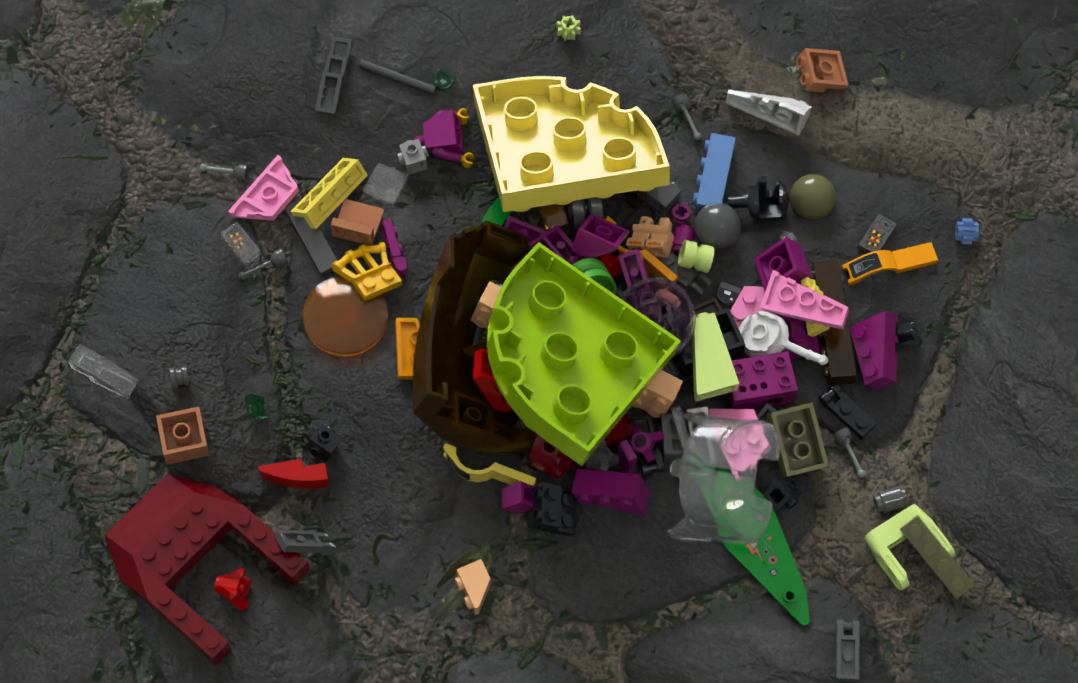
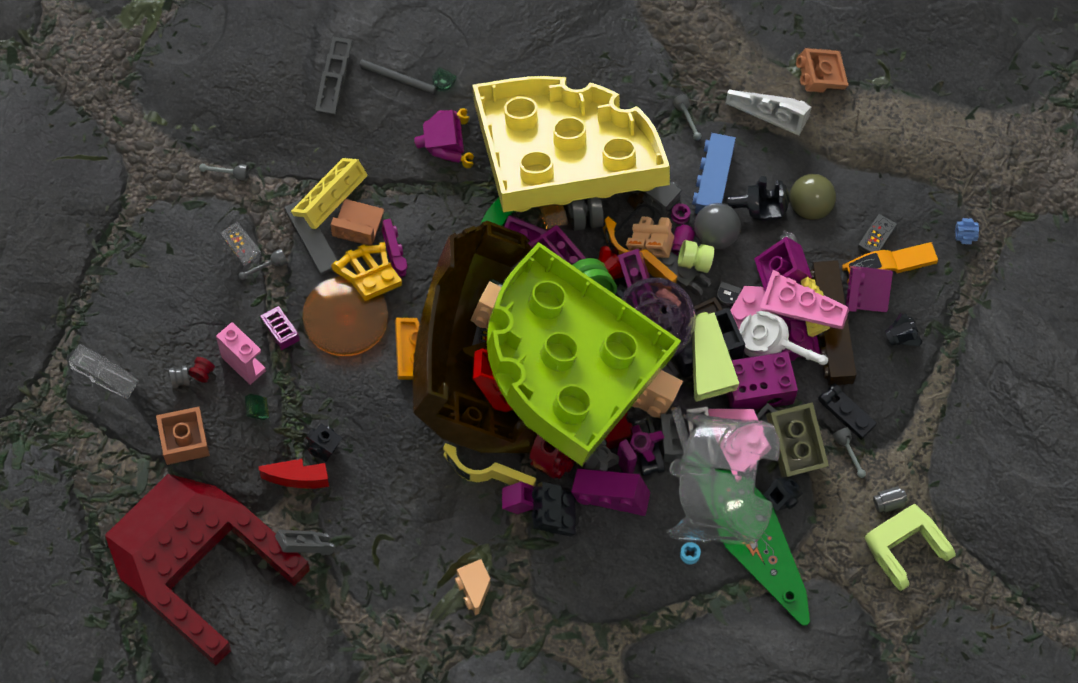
red rock [214,567,252,610] -> none
bright pink wing [228,155,299,221] -> none
clear piece [363,163,409,206] -> none
light grey brick [397,139,428,175] -> none
yellowish green gear [557,15,581,41] -> none
magenta slope [571,213,629,258] -> none
dark grey plate [835,619,860,682] -> none
magenta wedge [850,310,898,390] -> none
olive plate [900,515,974,599] -> none
none -> dark red wheel [188,357,215,383]
none -> bright pink panel [216,323,266,385]
none -> slope [260,306,300,350]
none -> medium azure bush [680,542,701,564]
none -> magenta bracket [845,266,893,312]

